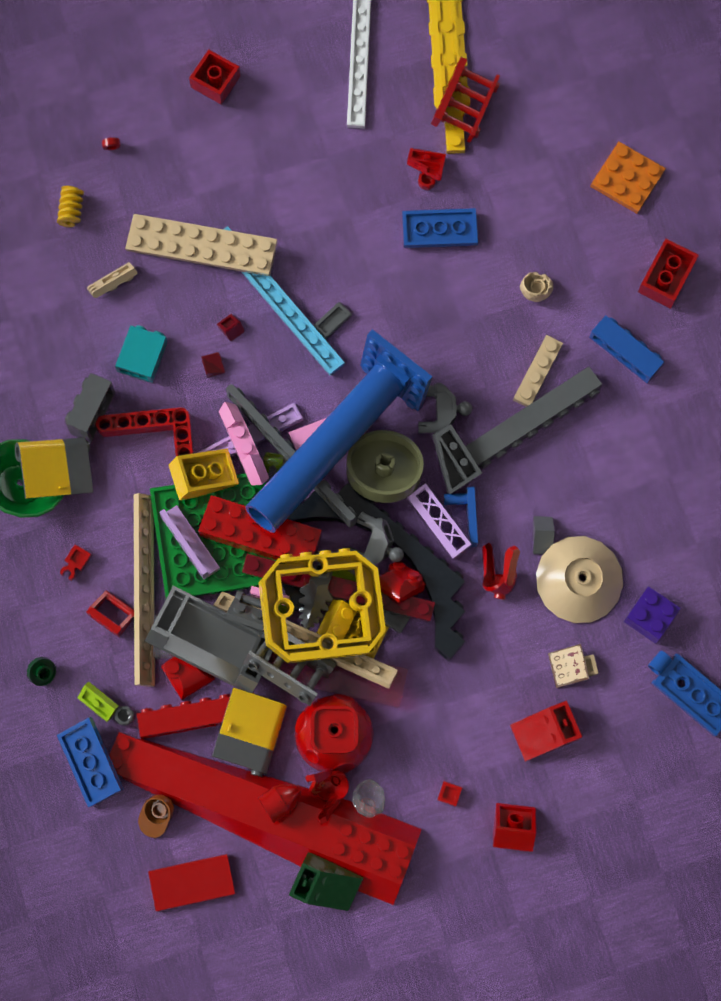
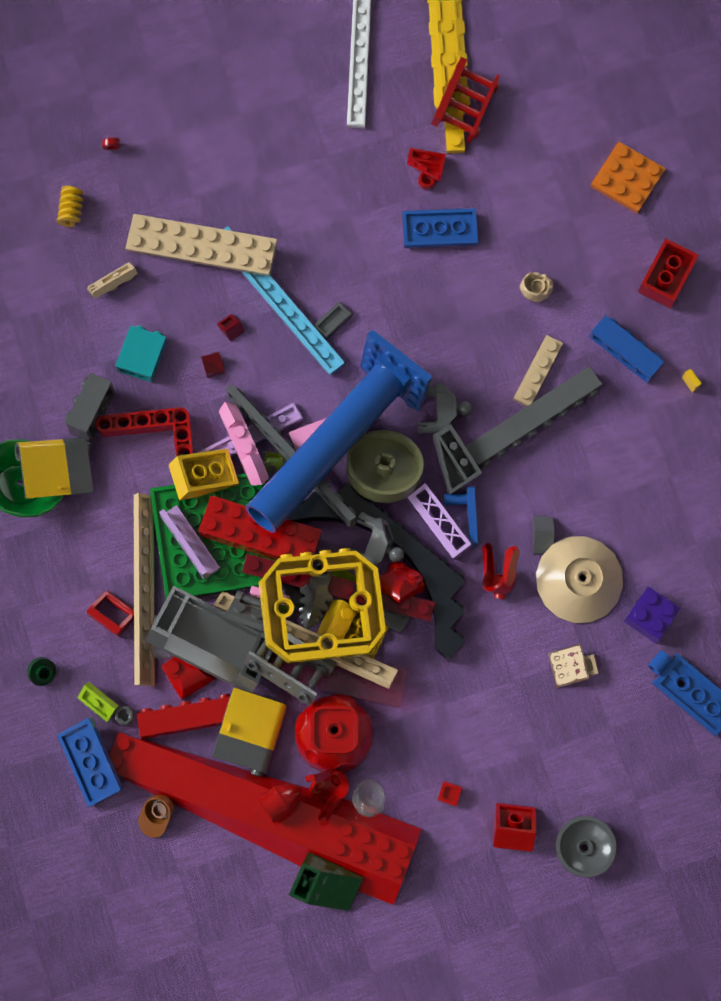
red plate [60,544,92,581] -> none
red tile [148,854,235,912] -> none
red brick [189,49,240,105] -> none
red slope [510,700,582,762] -> none
none -> dark grey dish [556,816,616,878]
none -> yellow tile [682,369,701,393]

